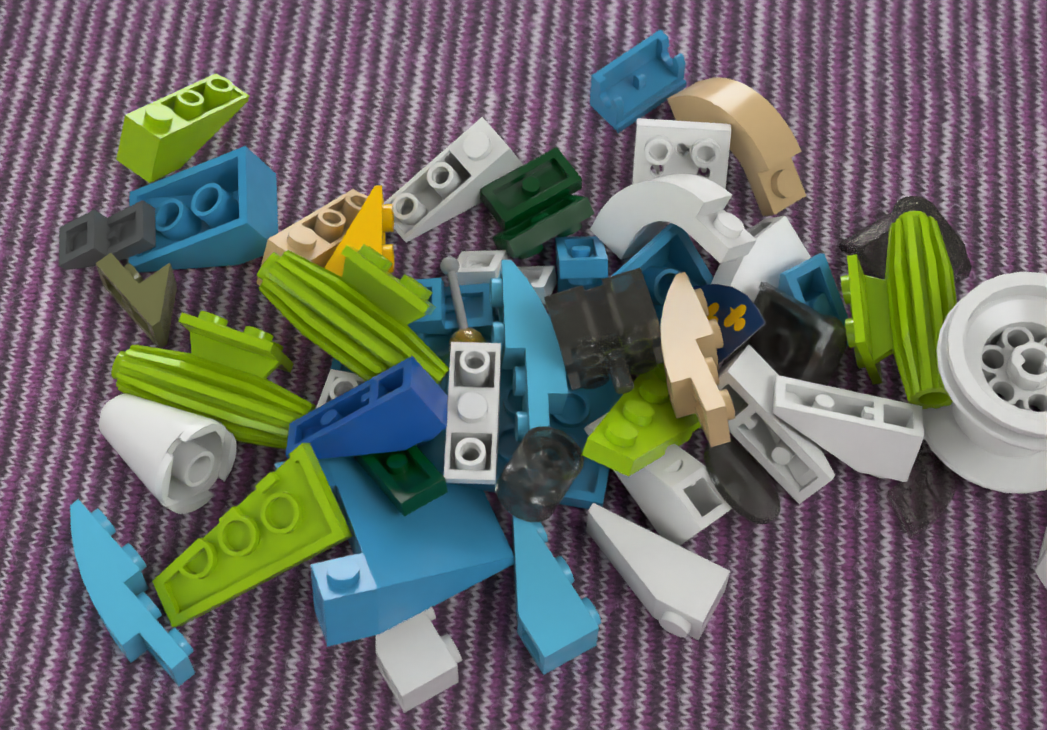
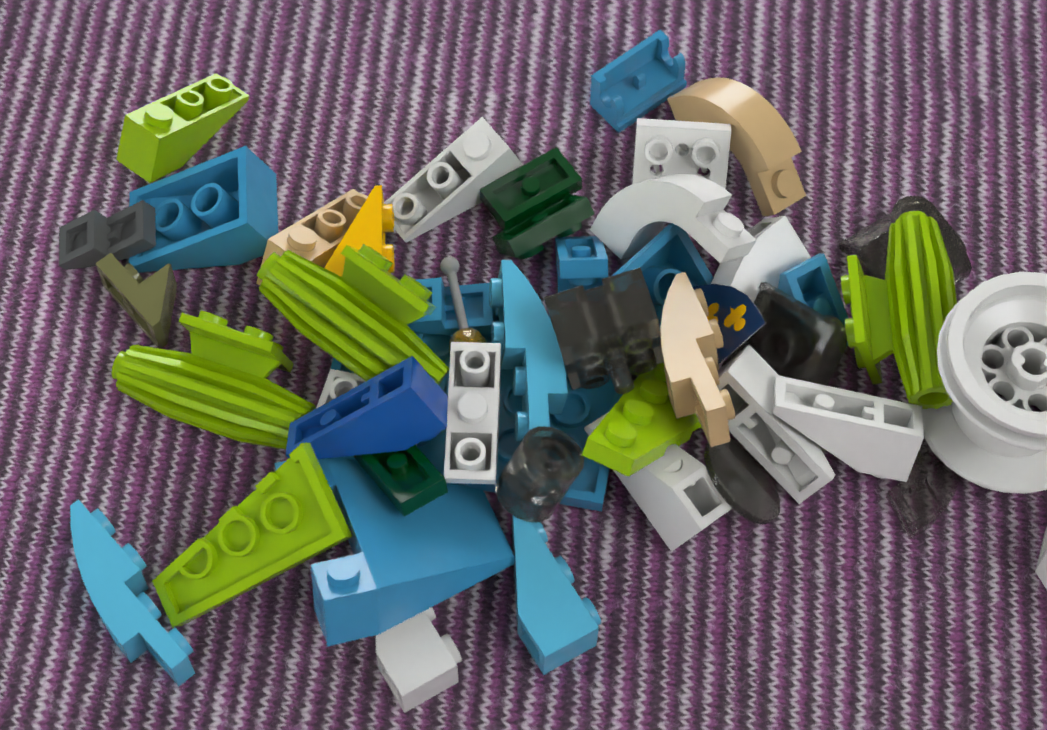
white cone [99,393,236,514] -> none
white slope [456,250,557,304] -> none
white slope [586,503,730,640] -> none

